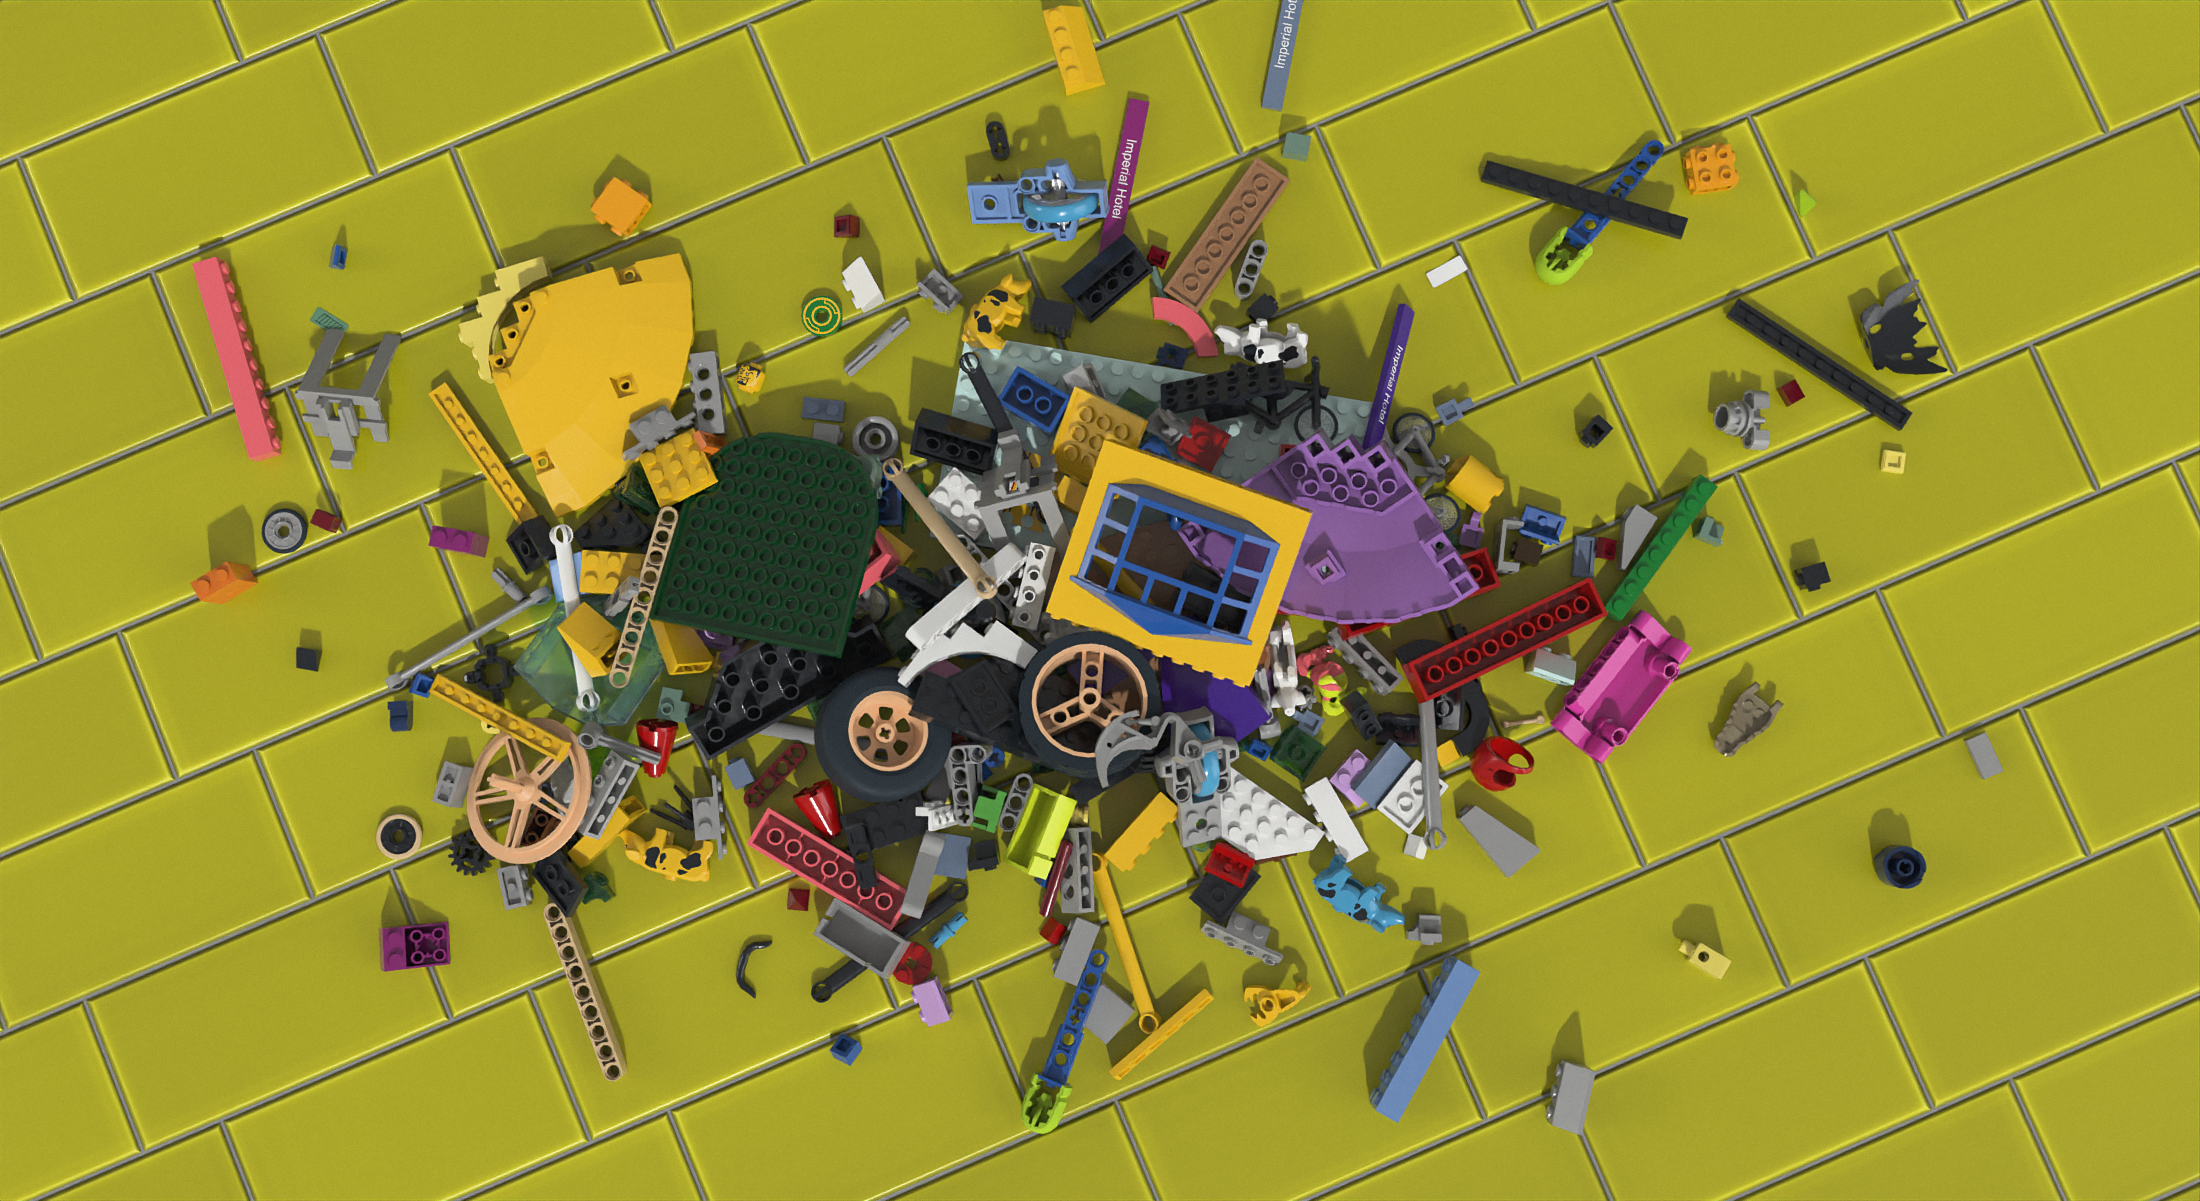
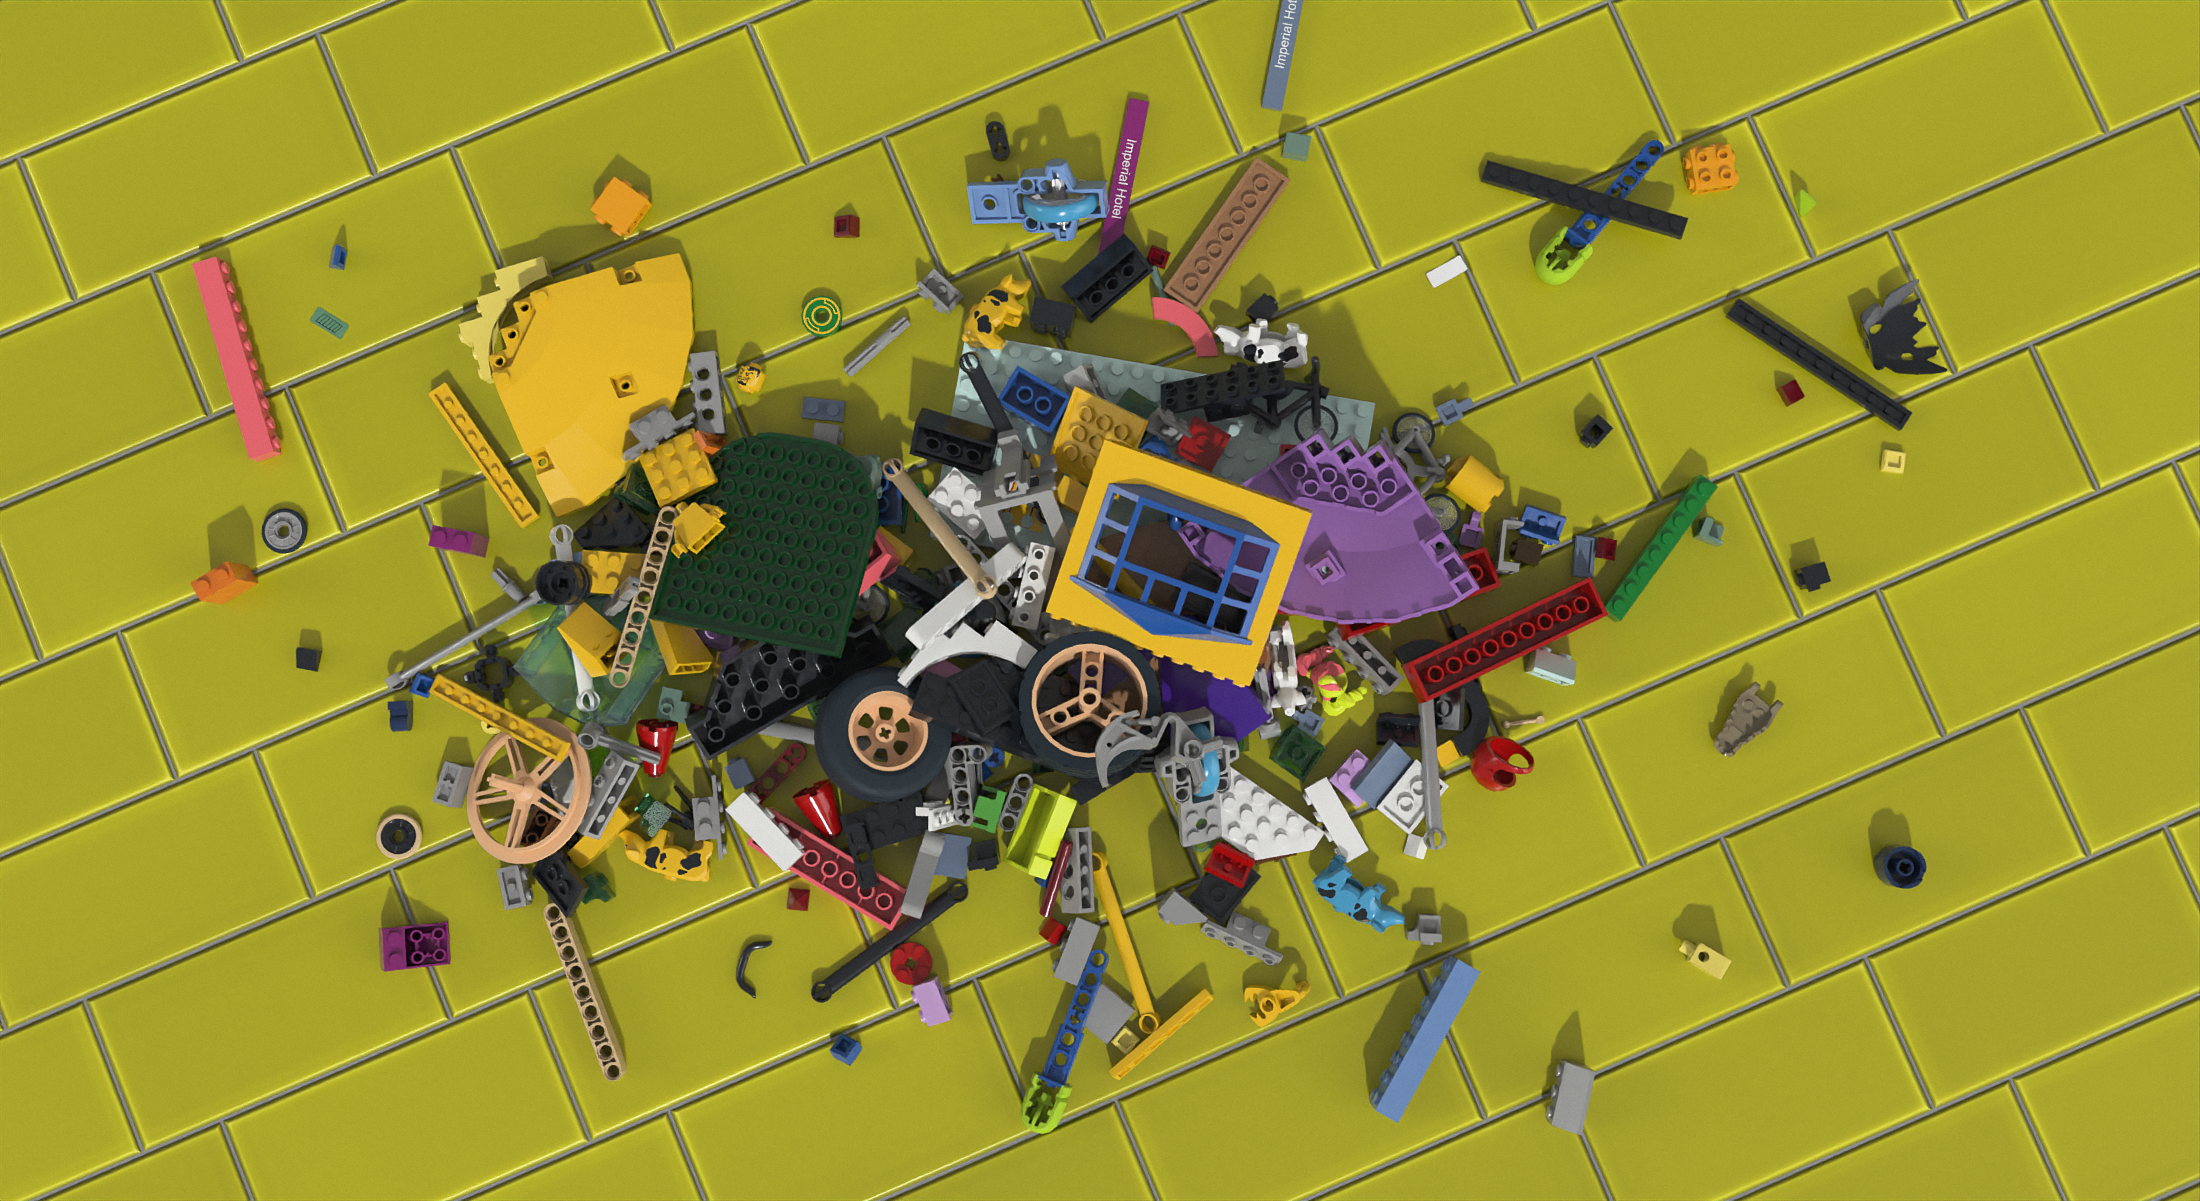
light grey piece [294,329,401,470] -> none
dark red slope [310,509,342,533] -> none
black gear [448,830,496,876] -> none
black slope [506,515,559,575] -> none
light grey piece [813,897,911,979] -> none
white slope [842,257,885,313] -> none
light grey wheel [852,416,900,462] -> none
dark azure pin [929,910,968,949] -> none
yellow slope [1043,5,1105,96] -> none
light yellow wheel [1070,805,1089,827] -> none
yellow brick [1104,791,1178,872] -> none
brick [1156,342,1189,370] -> none
light grey beam [1234,240,1268,301] -> none
blue slope [1247,738,1273,761] -> none
black brick [1339,690,1383,741] -> none
dark purple tile [1362,304,1415,457] -> none
light grey slope [1456,805,1541,878] -> none
dark pink panel [1550,609,1692,764] -> none
light grey slope [1616,504,1658,572] -> none
light grey beam [1713,390,1770,450] -> none
light grey tile [1964,733,2003,779] -> none
none -> black wheel [535,560,592,605]
none -> clear green brick [634,793,673,838]
none -> yellow torso [671,502,727,559]
none -> white brick [725,791,806,871]
none -> light yellow tile [1111,1025,1141,1055]
none -> light grey slope [1157,886,1208,925]

